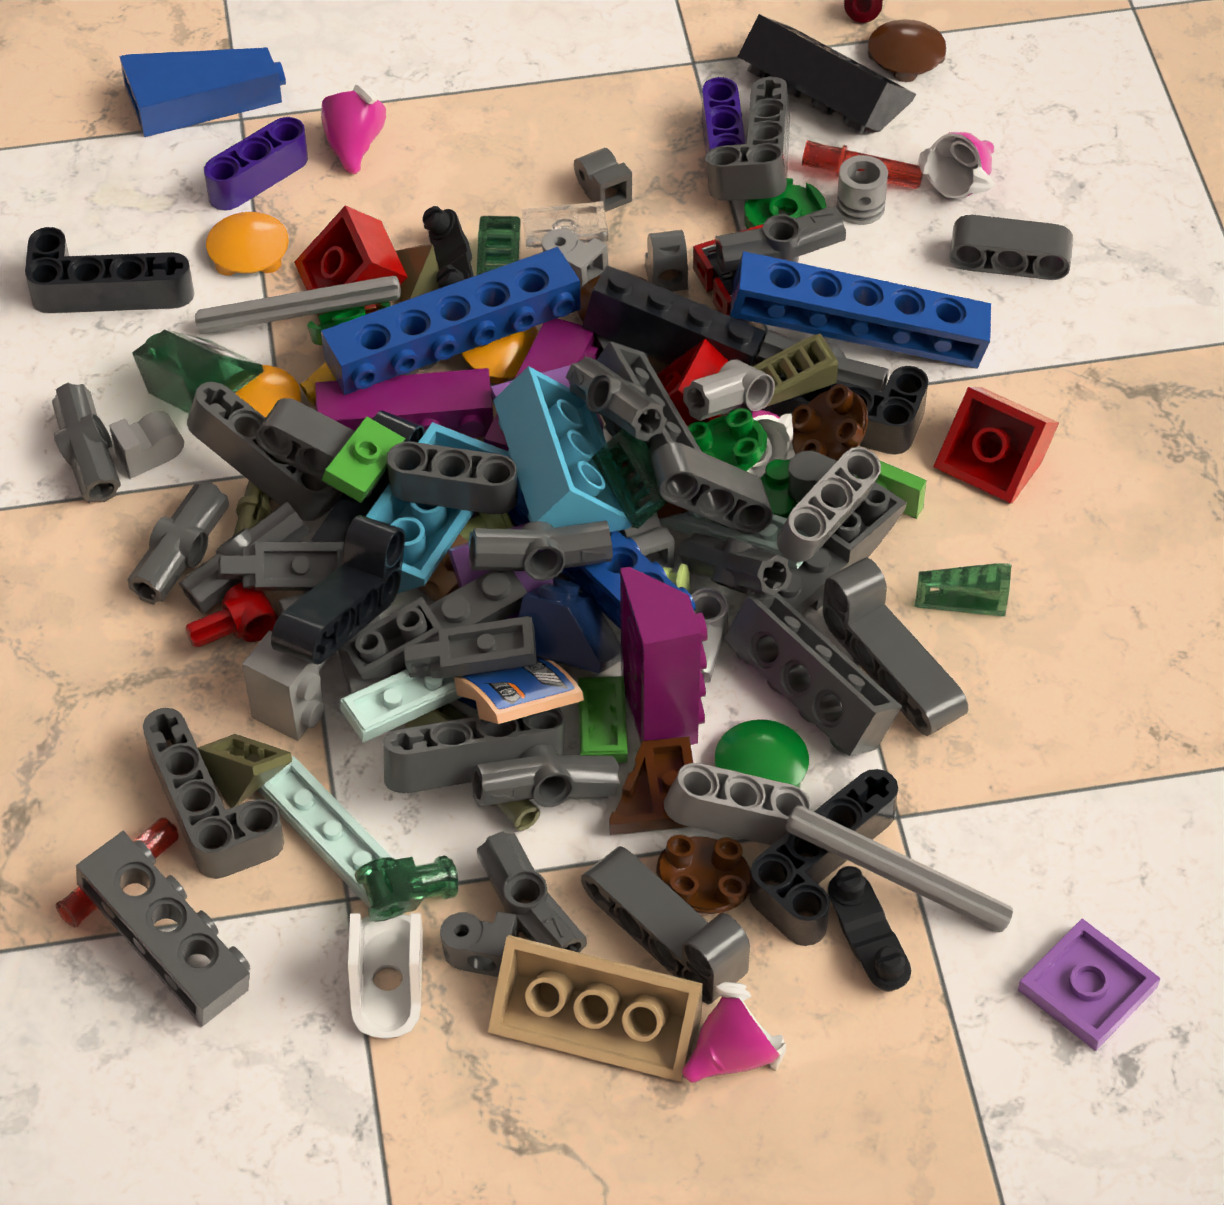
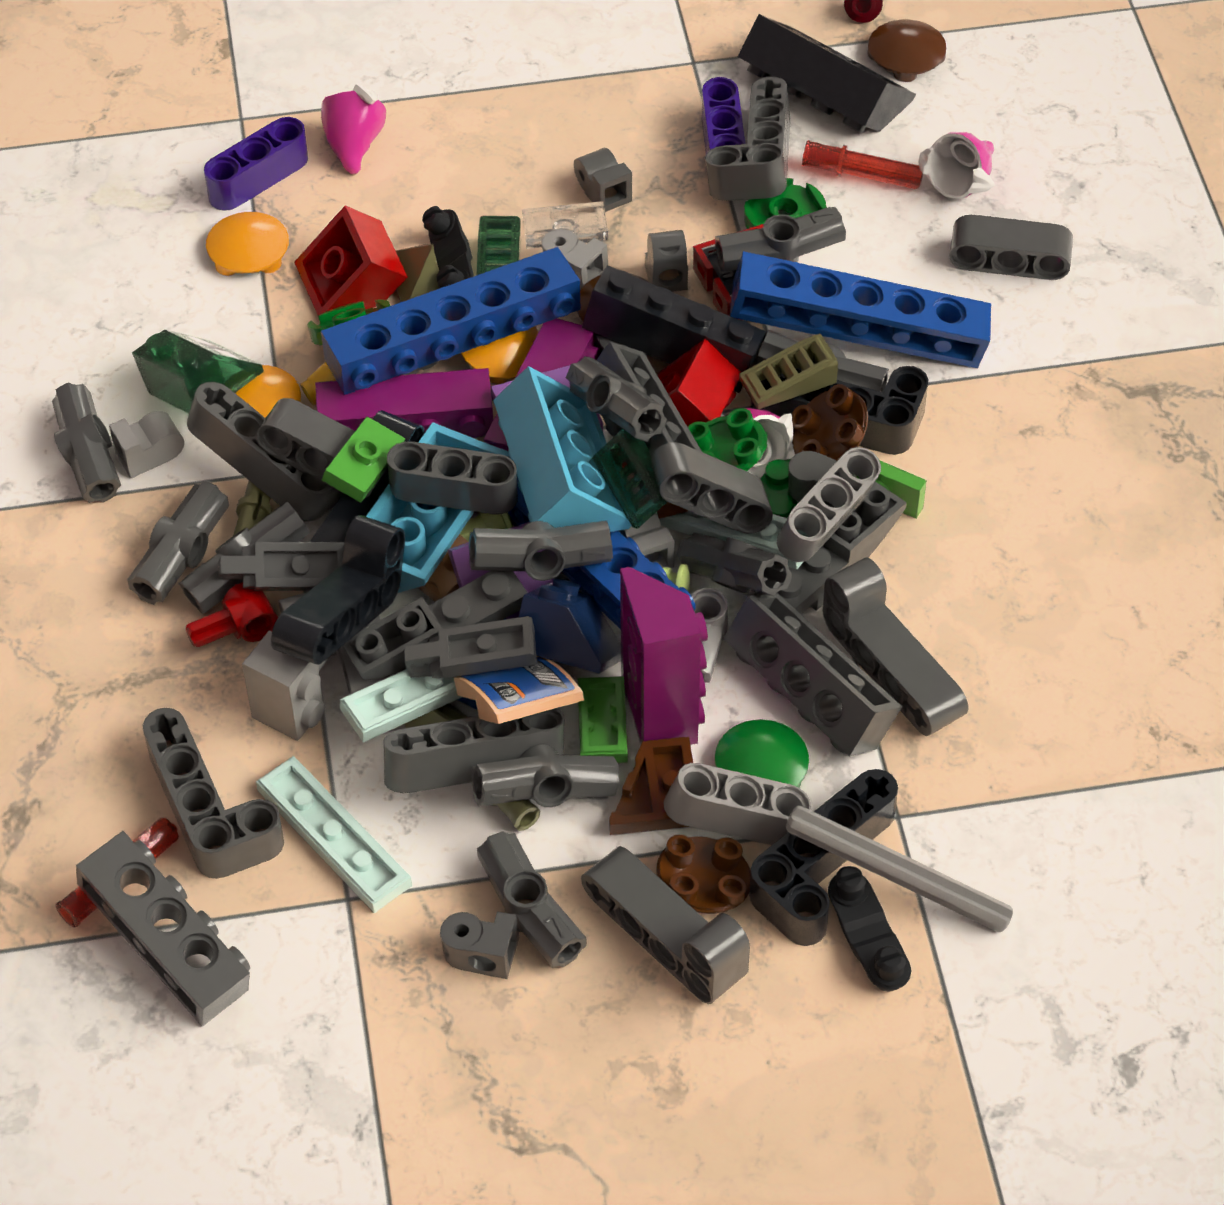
black beam [25,227,195,313] -> none
blue slope [119,47,286,137] -> none
light grey axle [195,276,401,334] -> none
olive slope [198,734,292,808] -> none
white piece [348,912,423,1039] -> none
clear green connector [354,855,458,922] -> none
tan slope [487,935,703,1082] -> none
dark pink hat [682,982,787,1083] -> none
light grey piece [683,359,775,421] -> none
light grey piece [836,155,888,225] -> none
clear green slope [915,563,1012,617] -> none
red slope [933,387,1059,503] -> none
medium lavender tile [1018,918,1160,1051] -> none

